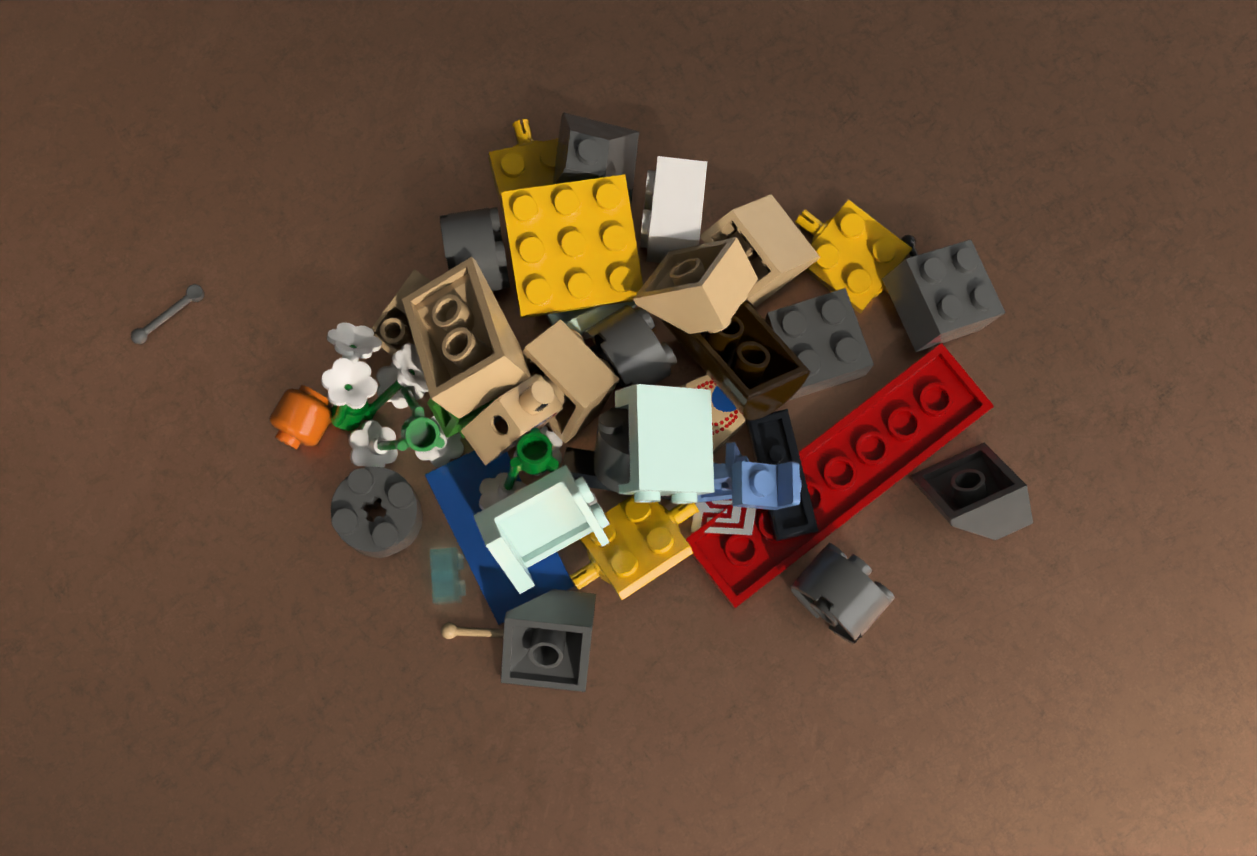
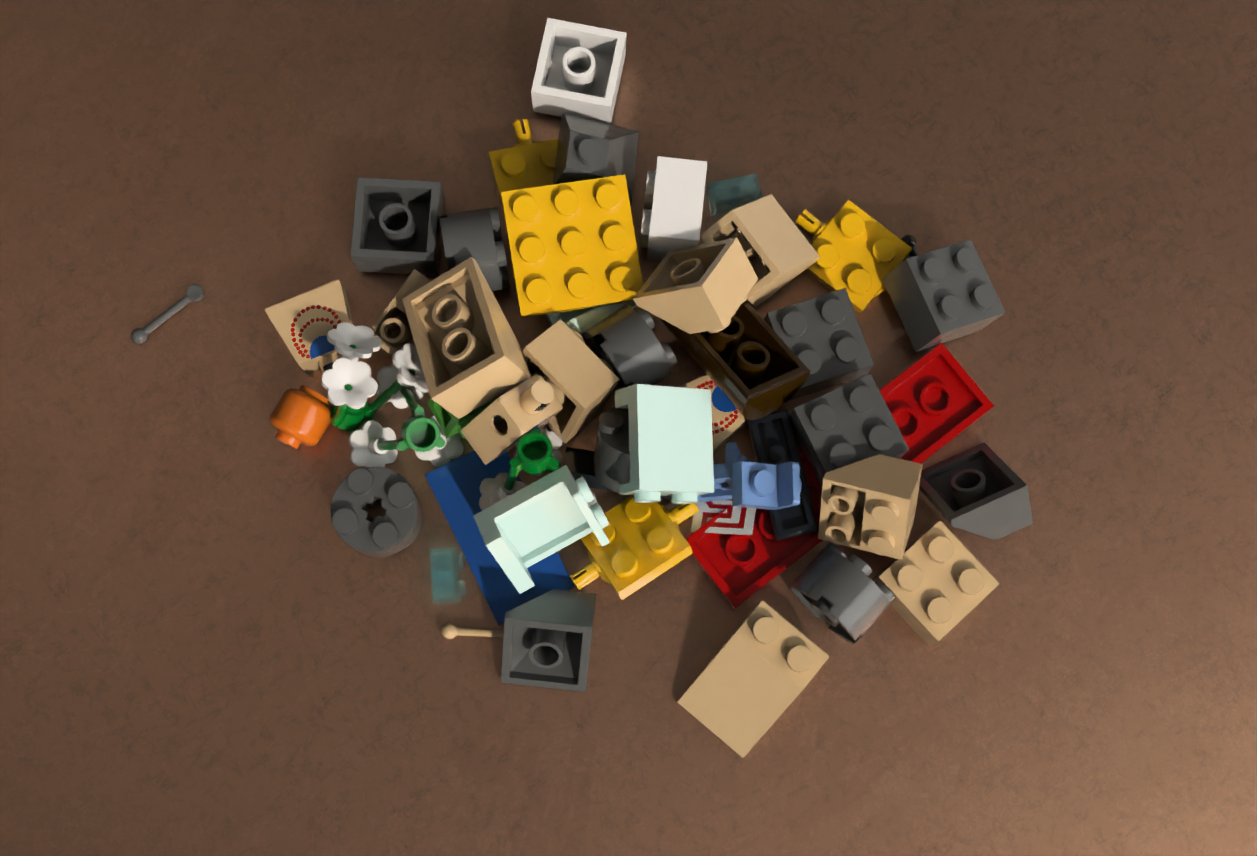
none -> tan torso [265,279,354,375]
none -> dark grey brick [350,177,445,276]
none -> white brick [531,18,627,124]
none -> tan slope [677,600,830,758]
none -> clear light blue piece [706,173,762,215]
none -> dark grey brick [789,373,909,487]
none -> tan slope [818,454,922,560]
none -> tan brick [872,520,1000,645]

